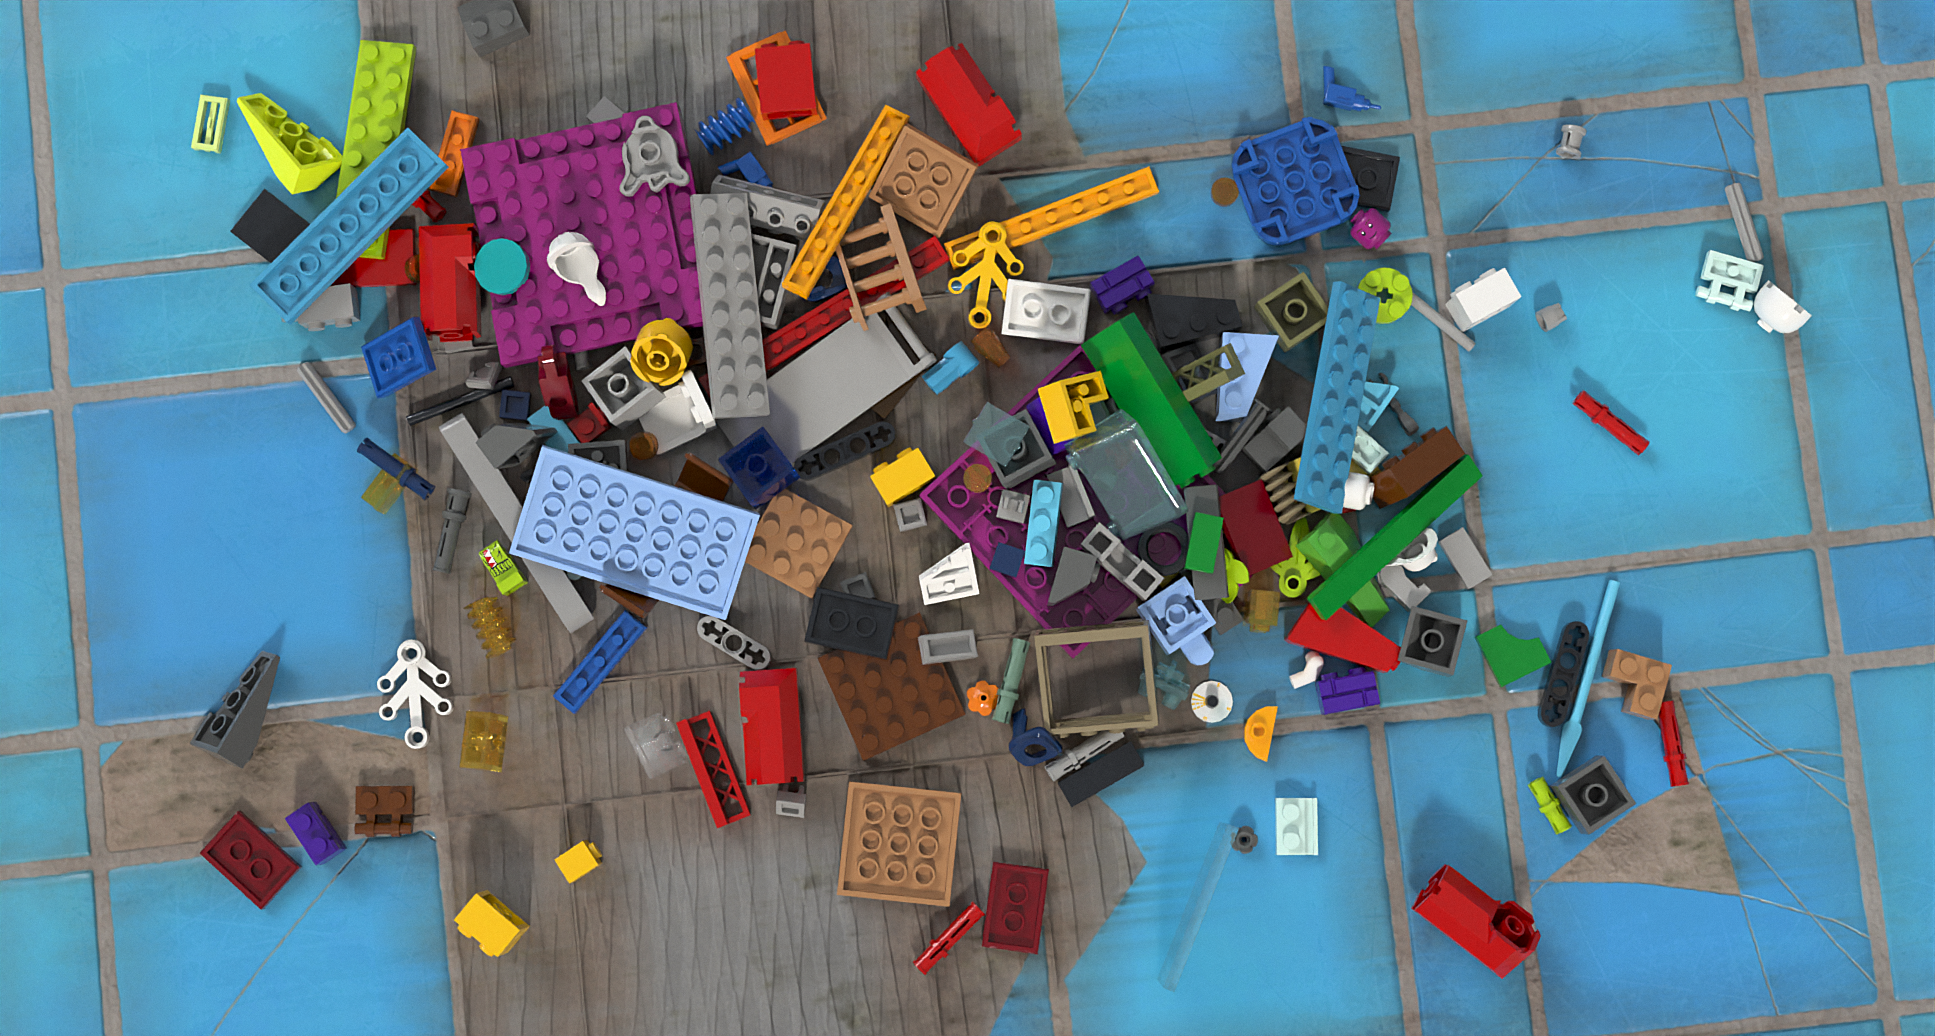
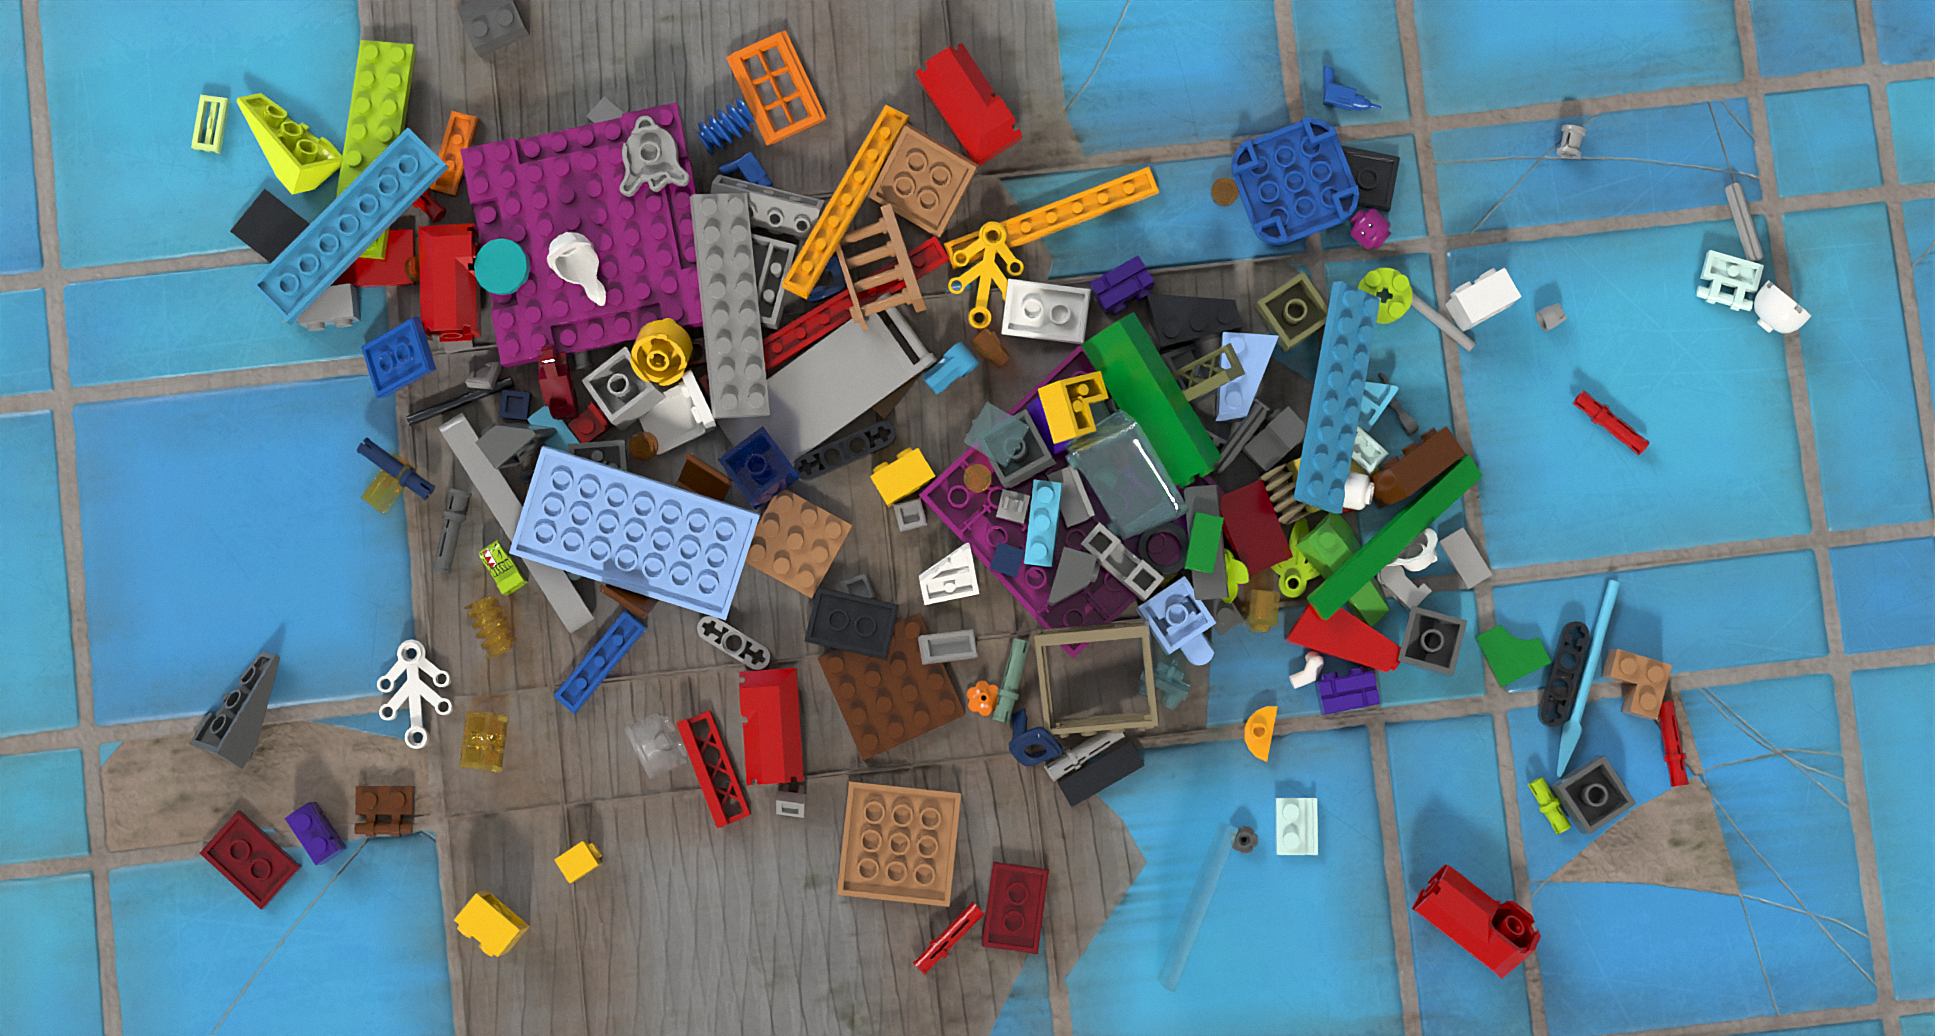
light grey axle [297,362,356,434] -> none
red panel [755,40,818,120] -> none
white piece [1191,681,1233,723] -> none

